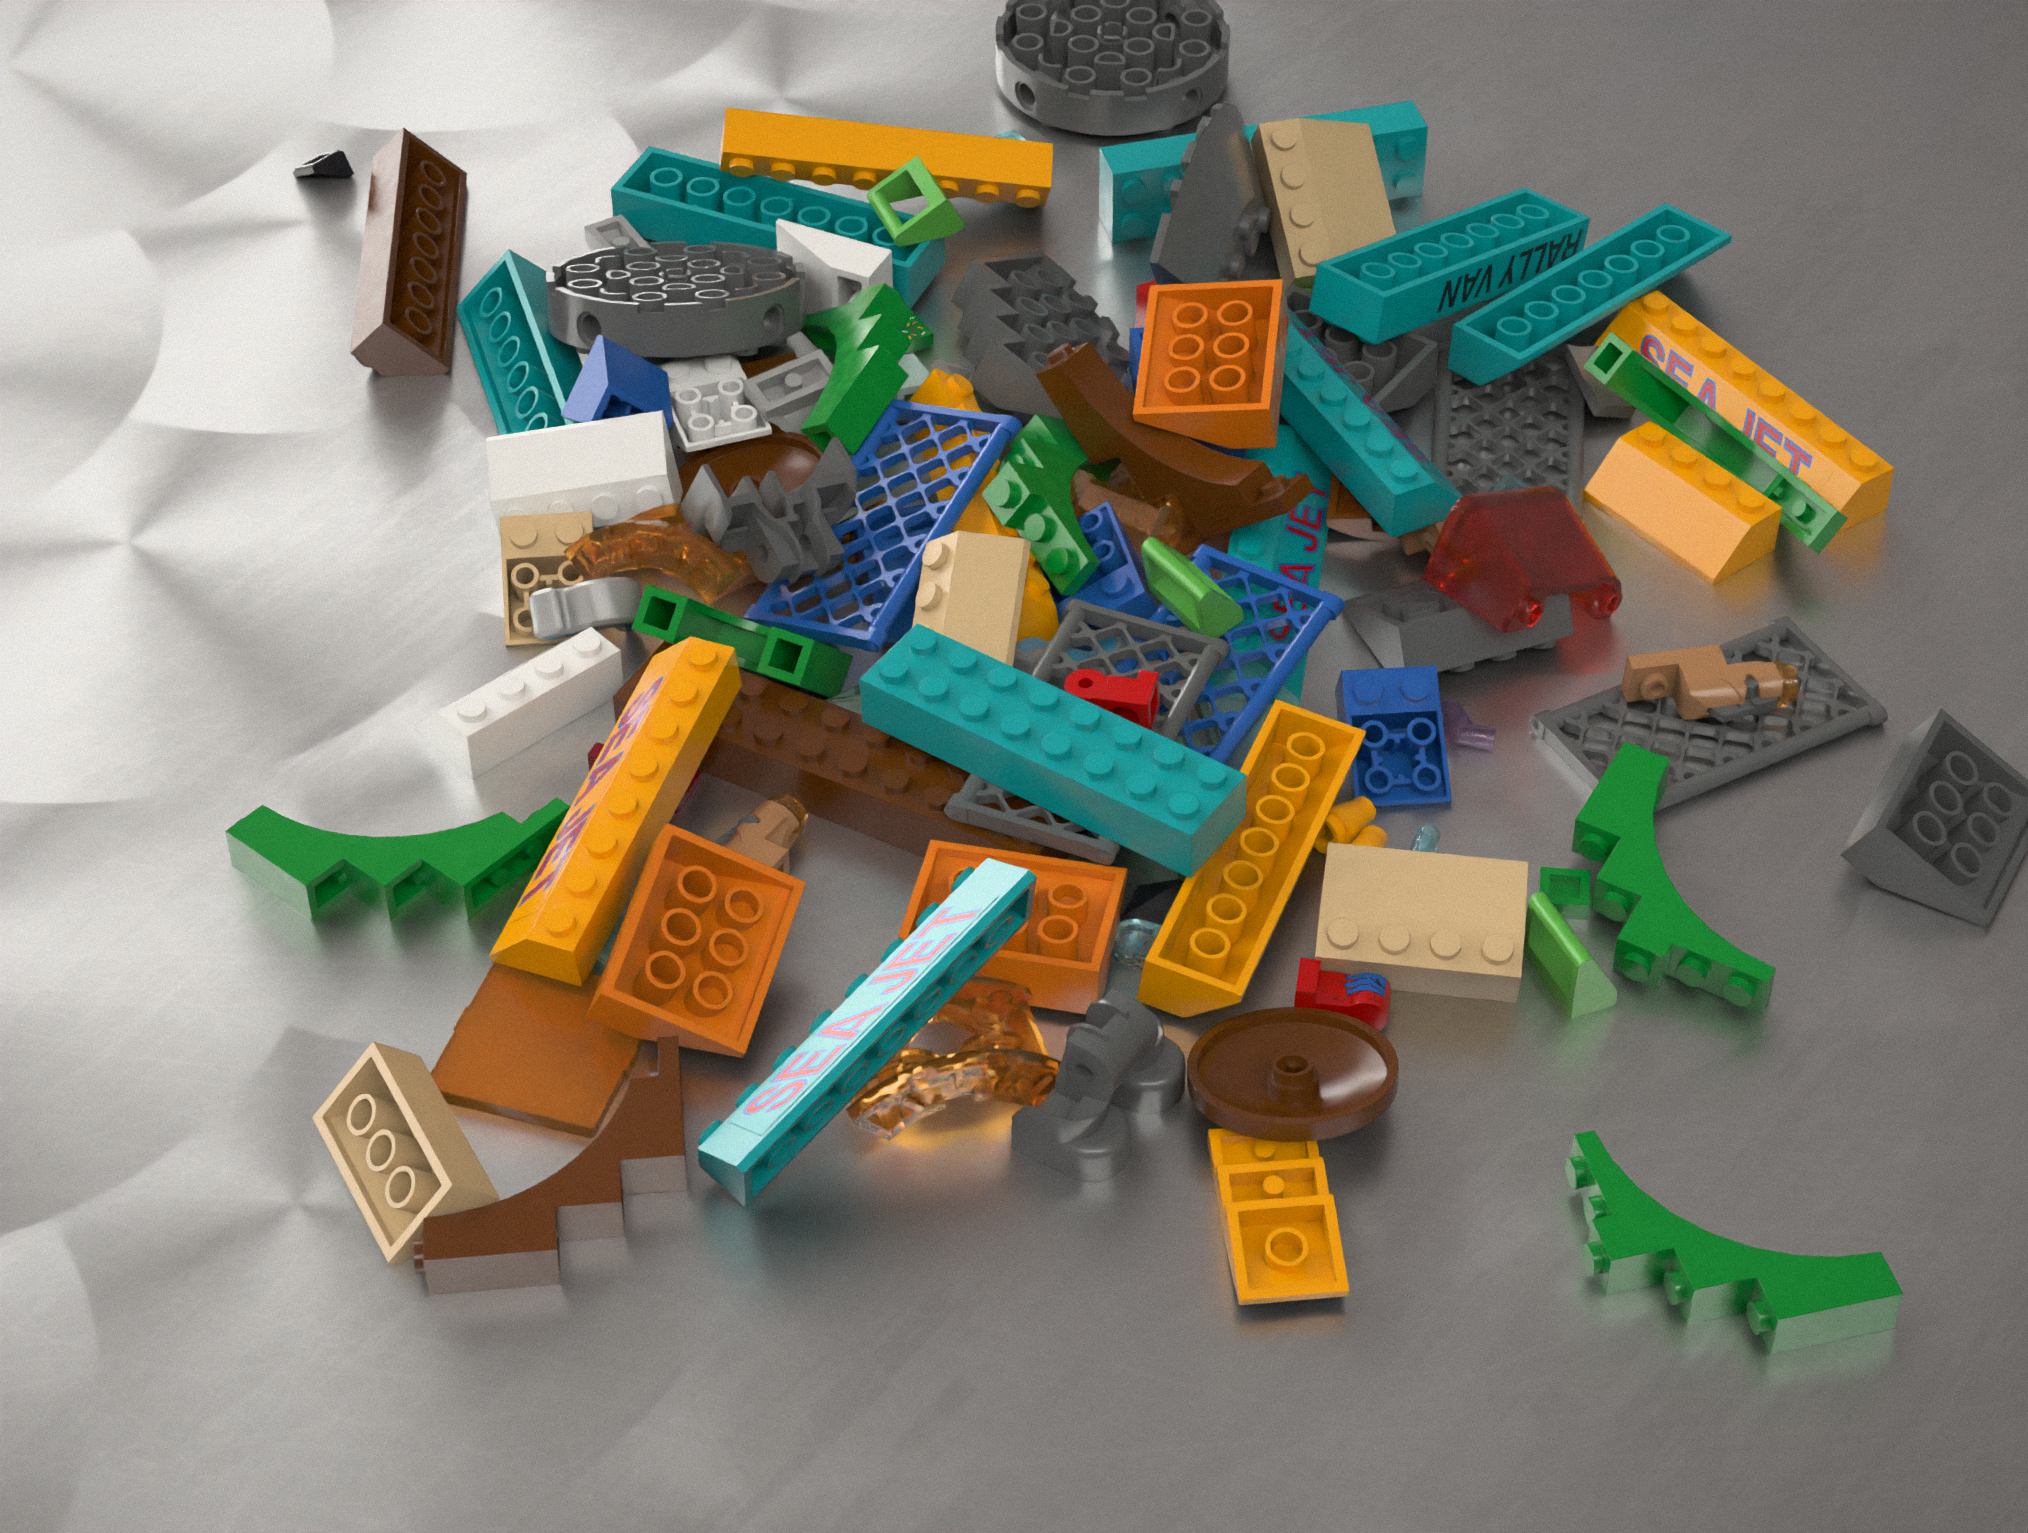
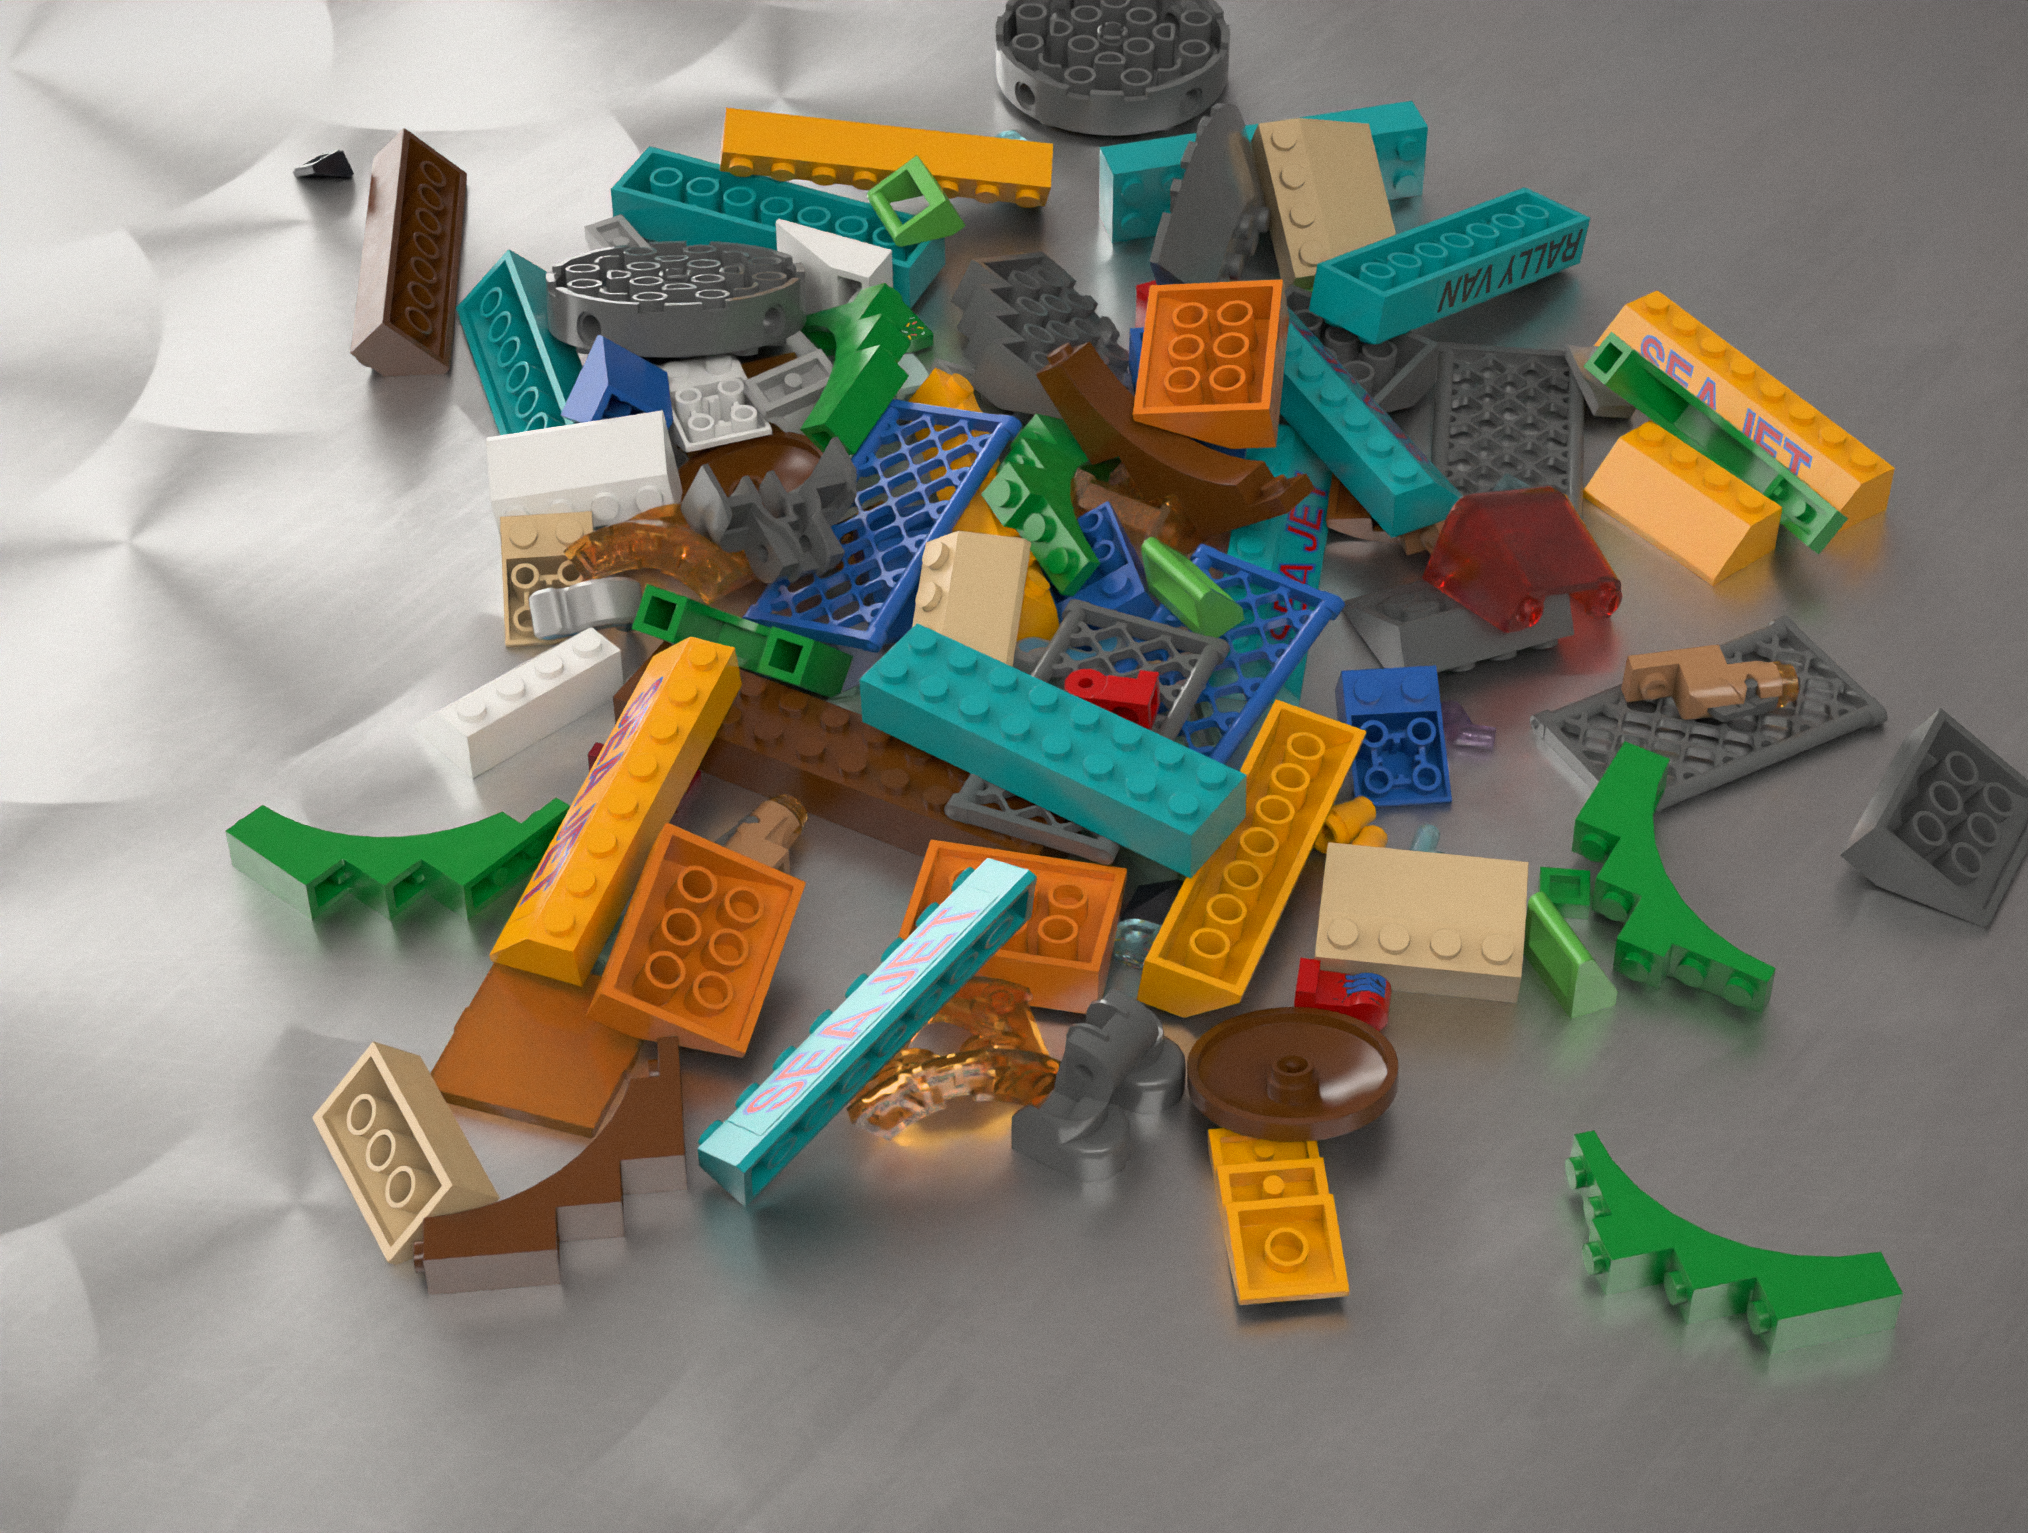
teal slope [1447,203,1732,386] -> none

